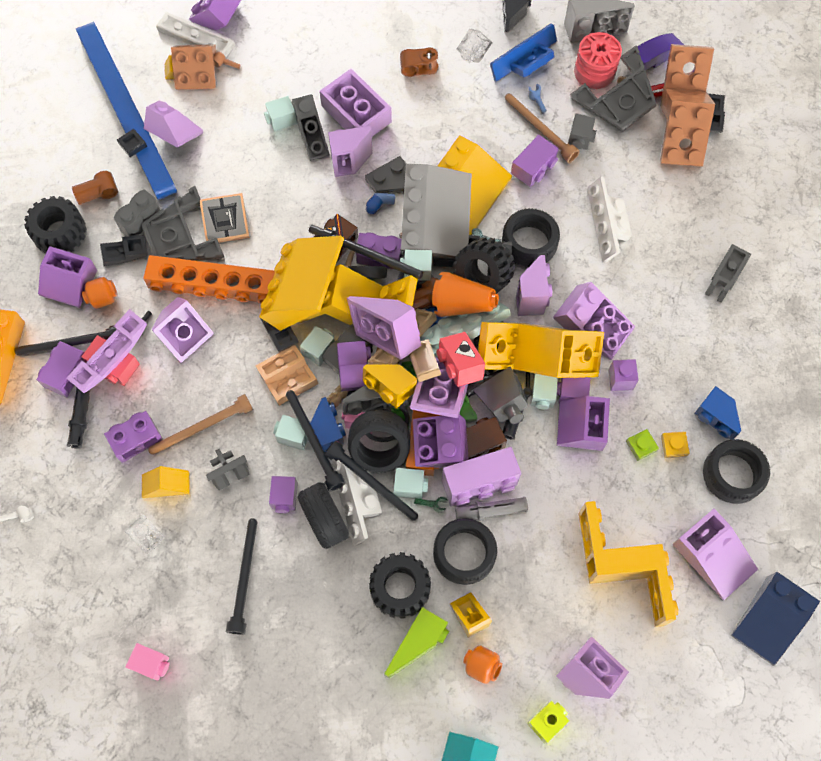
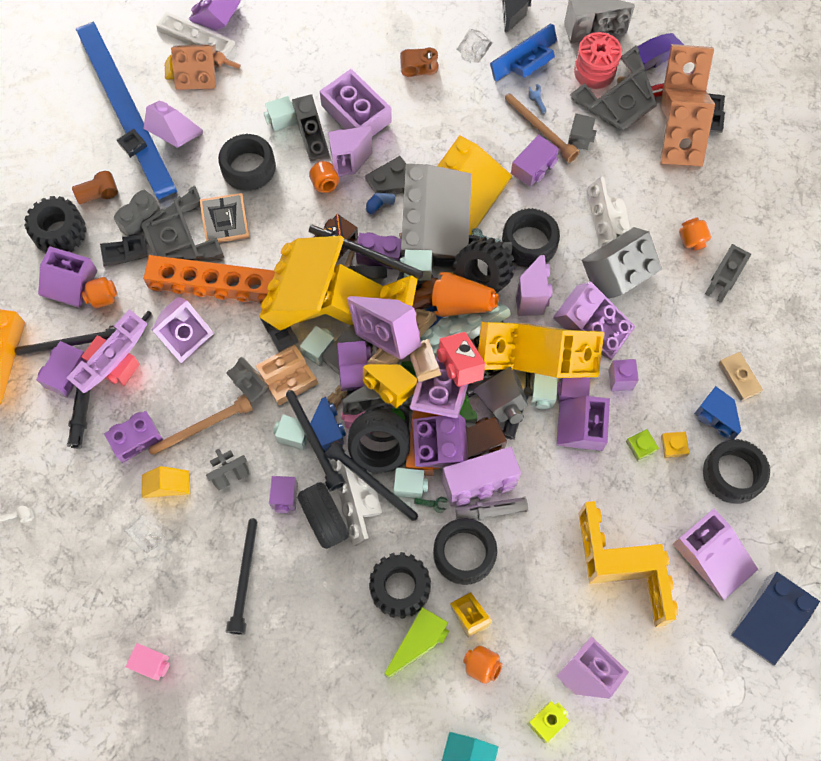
none -> black tyre [218,133,276,191]
none -> dark grey hips [226,357,269,402]
none -> orange head [309,161,339,193]
none -> brick [582,227,662,299]
none -> orange head [679,217,711,251]
none -> tan plate [719,352,763,401]

